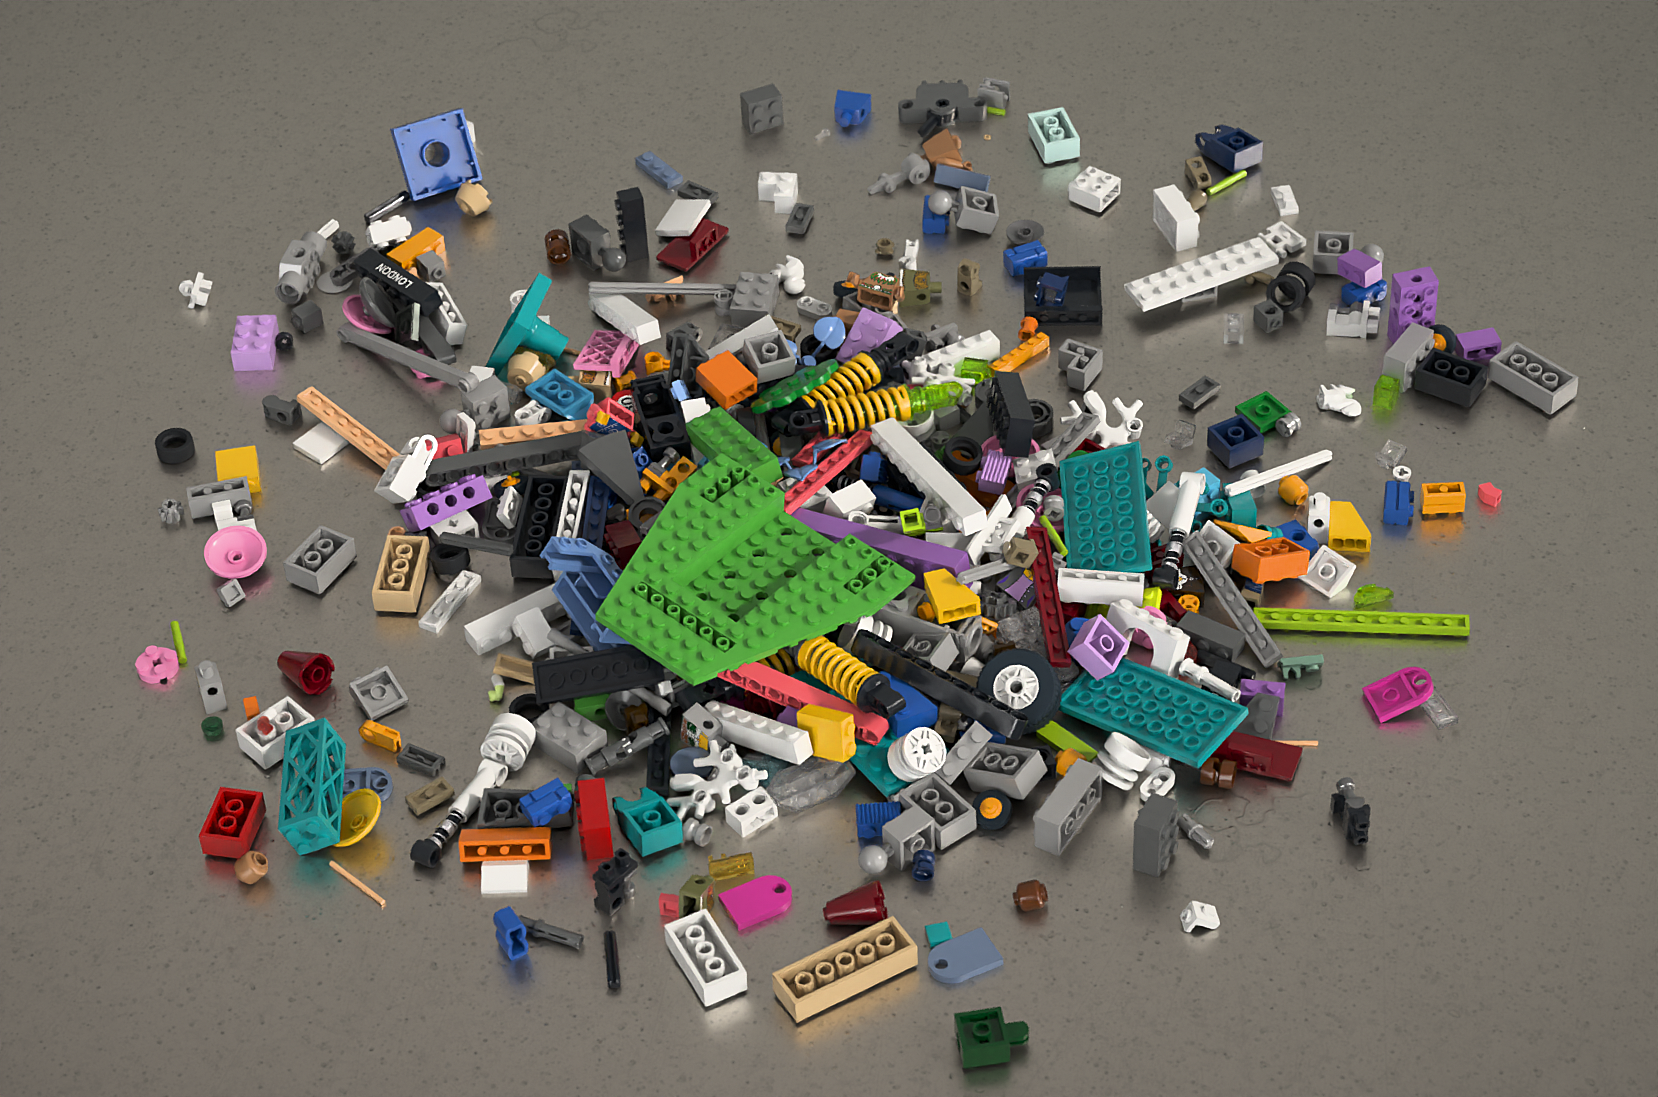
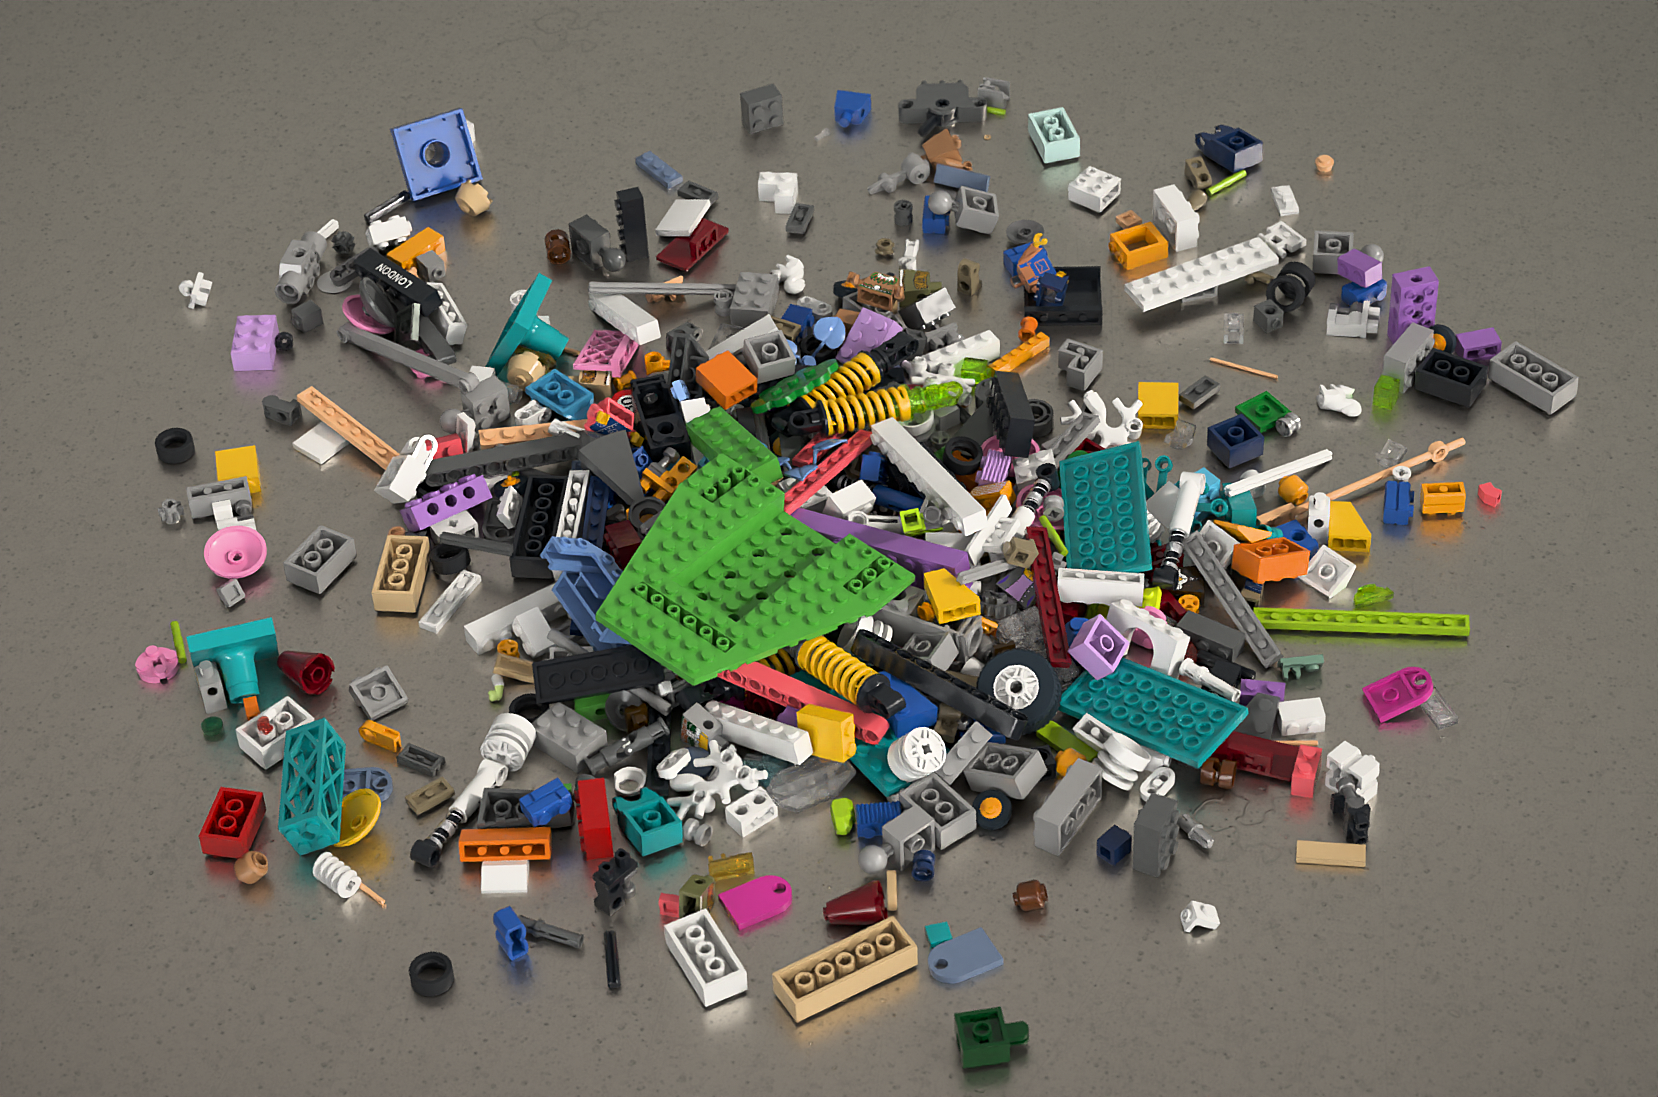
none -> teal piece [186,617,279,704]
none -> white piece [313,852,361,898]
none -> black tyre [409,951,454,996]
none -> light orange wheel [497,639,520,658]
none -> white plant [548,419,585,461]
none -> white piece [614,767,647,796]
none -> white plate [656,748,691,780]
none -> blue brick [781,304,815,345]
none -> lime rock [830,797,856,835]
none -> tan tile [887,870,897,911]
none -> dark grey wheel [894,200,913,226]
none -> brick [898,287,956,331]
none -> light orange panel [969,480,1017,511]
none -> torso [1010,233,1069,295]
none -> white brick [1072,713,1115,753]
none -> dark blue brick [1097,824,1132,866]
none -> light orange window [1108,221,1168,270]
none -> light nougat plate [1116,210,1142,229]
none -> yellow brick [1138,382,1178,429]
none -> light nougat axle [1210,357,1278,379]
none -> light nougat bar [1256,437,1465,527]
none -> white brick [1276,697,1326,736]
none -> coral brick [1291,744,1322,798]
none -> tan tile [1296,840,1366,867]
none -> light nougat plate [1315,155,1334,172]
none -> white brick [1325,741,1380,804]

